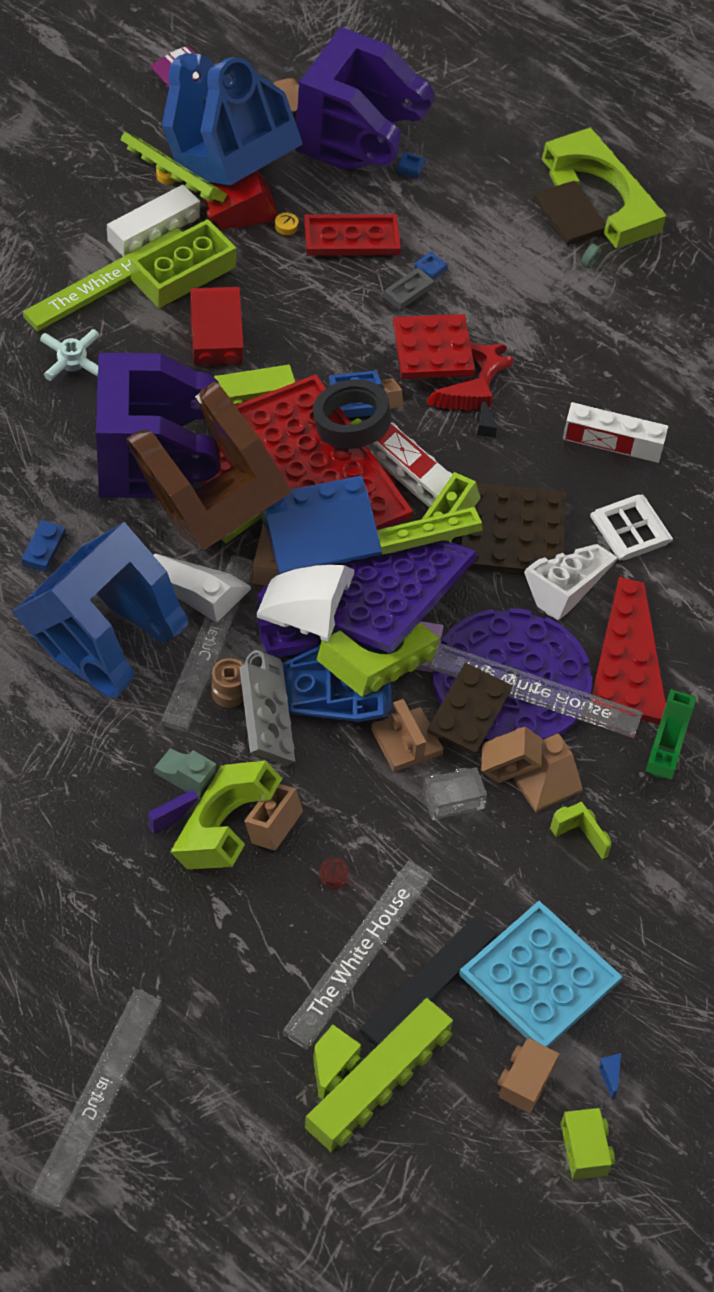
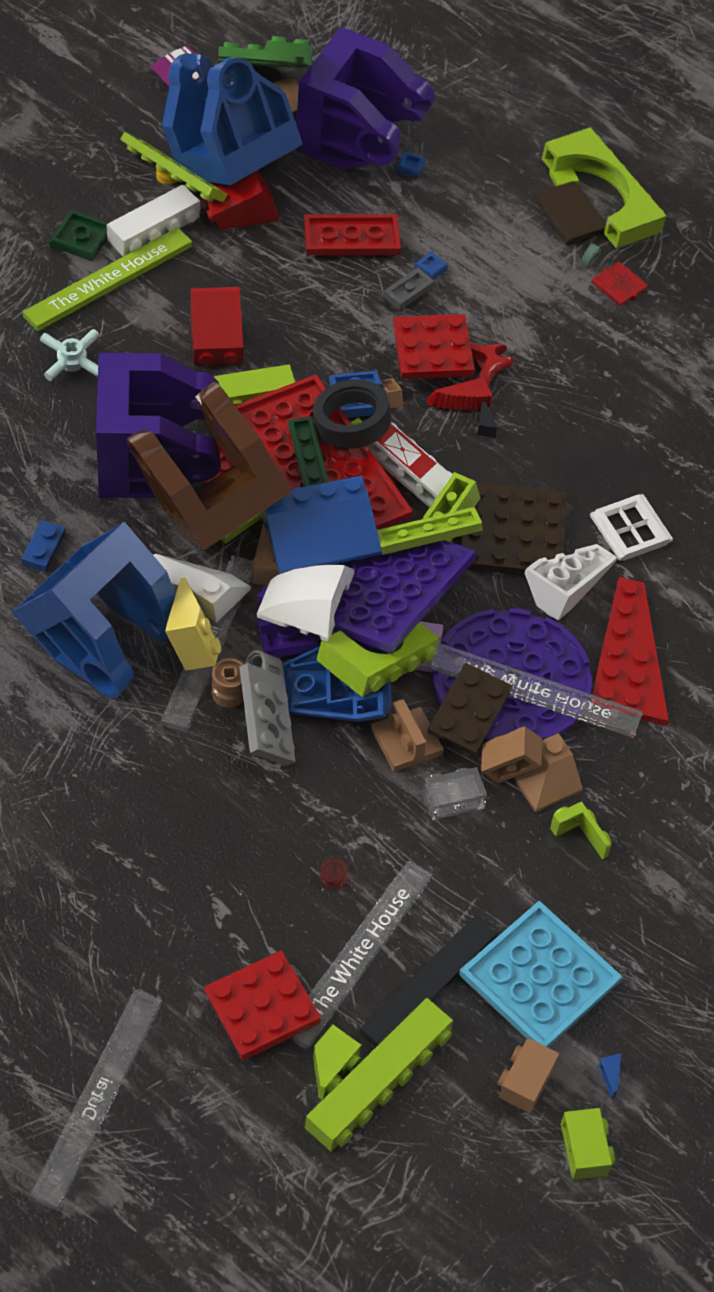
lime brick [130,219,236,308] -> none
dark purple tile [148,790,198,834] -> none
sand green arch [154,748,216,800] -> none
lime arch [170,760,282,869] -> none
medium nougat brick [244,784,303,851] -> none
yellow tile [275,213,298,235] -> none
white brick [563,402,668,463] -> none
green arch [646,689,696,780] -> none
none -> dark green tile [49,210,108,261]
none -> light yellow slope [165,577,221,671]
none -> red plate [203,950,322,1061]
none -> bright green plate [218,36,313,68]
none -> dark green tile [287,417,329,487]
none -> red piece [591,262,648,306]

